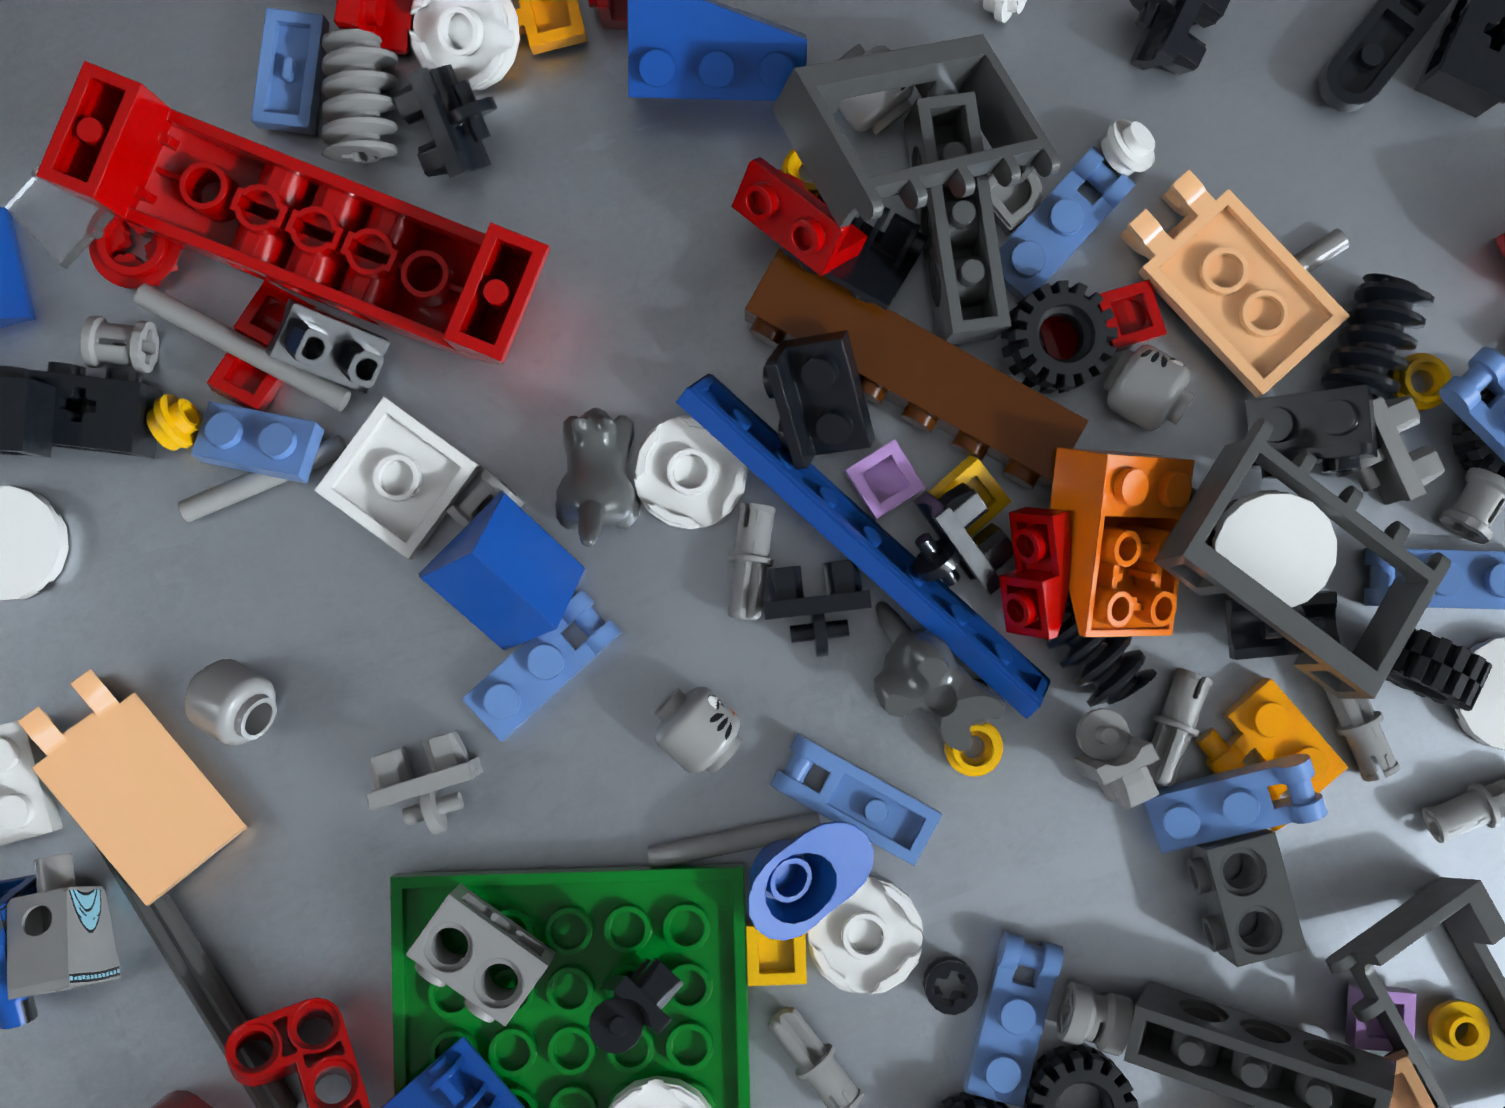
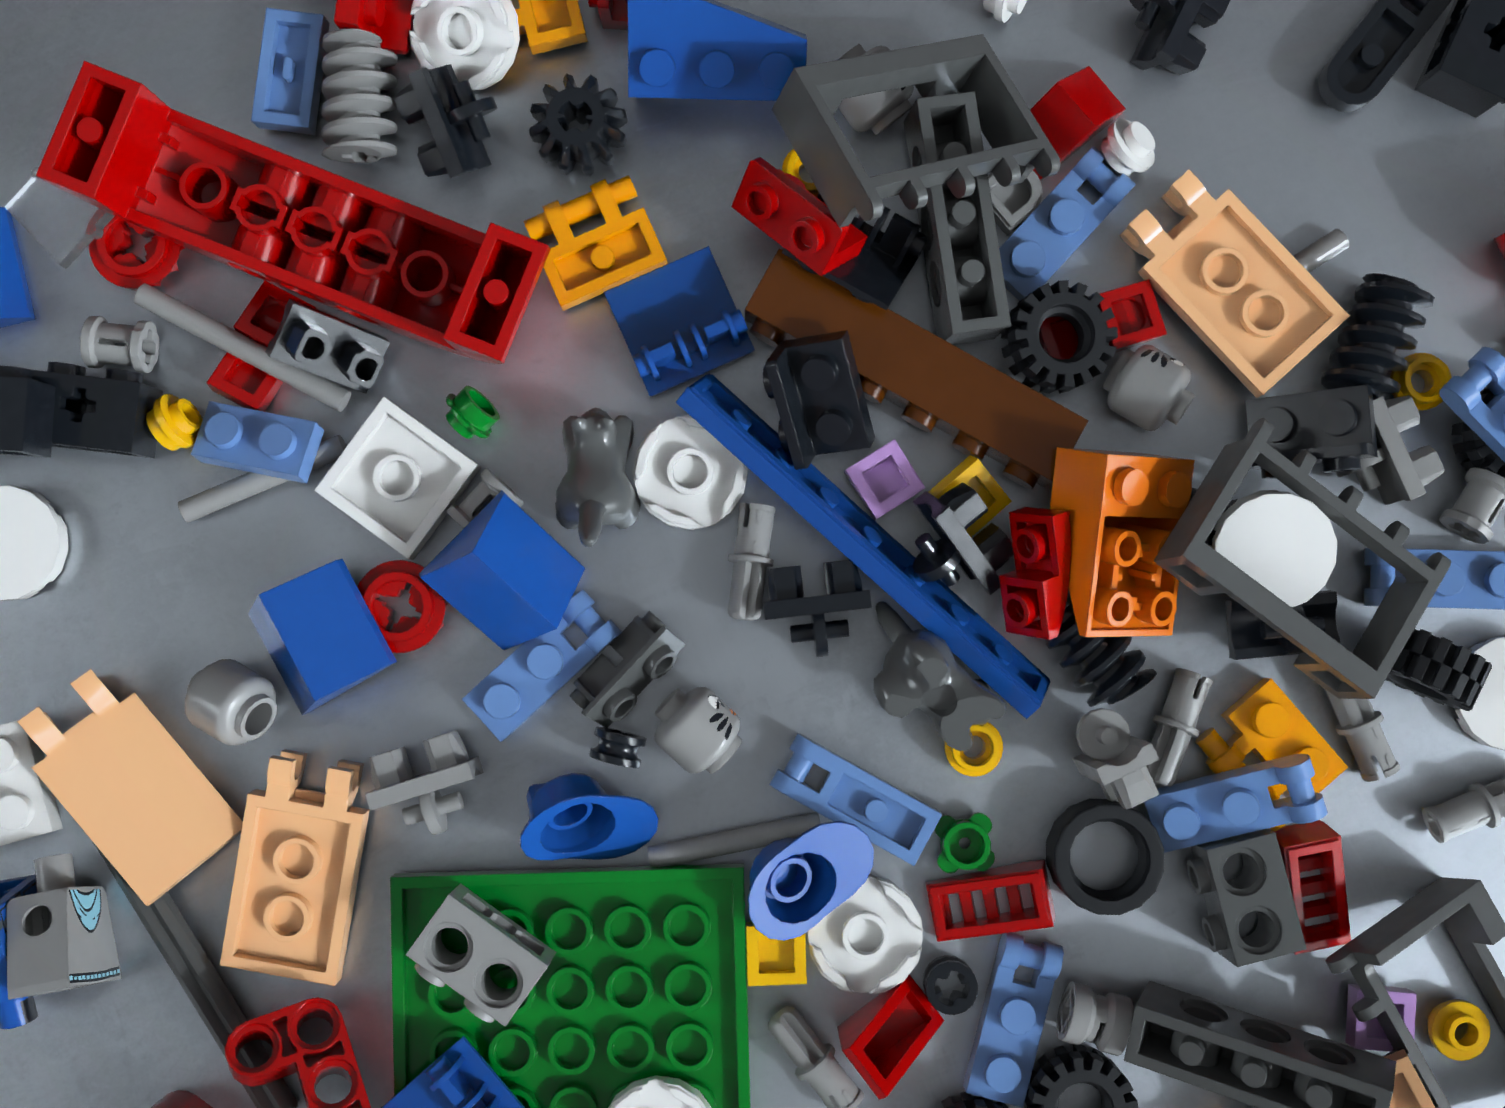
black hips [588,958,683,1054] -> none
none -> light nougat tile [220,749,370,986]
none -> blue slope [248,559,397,715]
none -> red gear [357,560,448,653]
none -> green plate [446,386,500,439]
none -> blue piece [520,773,659,860]
none -> light orange plate [523,175,668,311]
none -> black gear [529,73,628,177]
none -> dark grey hinge [570,611,686,728]
none -> black bush [589,727,647,768]
none -> blue hinge [604,246,755,397]
none -> red slope [837,974,945,1100]
none -> red slope [926,859,1055,942]
none -> green plate [934,812,995,874]
none -> red slope [1030,66,1126,181]
none -> black tyre [1046,799,1164,915]
none -> red slope [1270,820,1351,955]

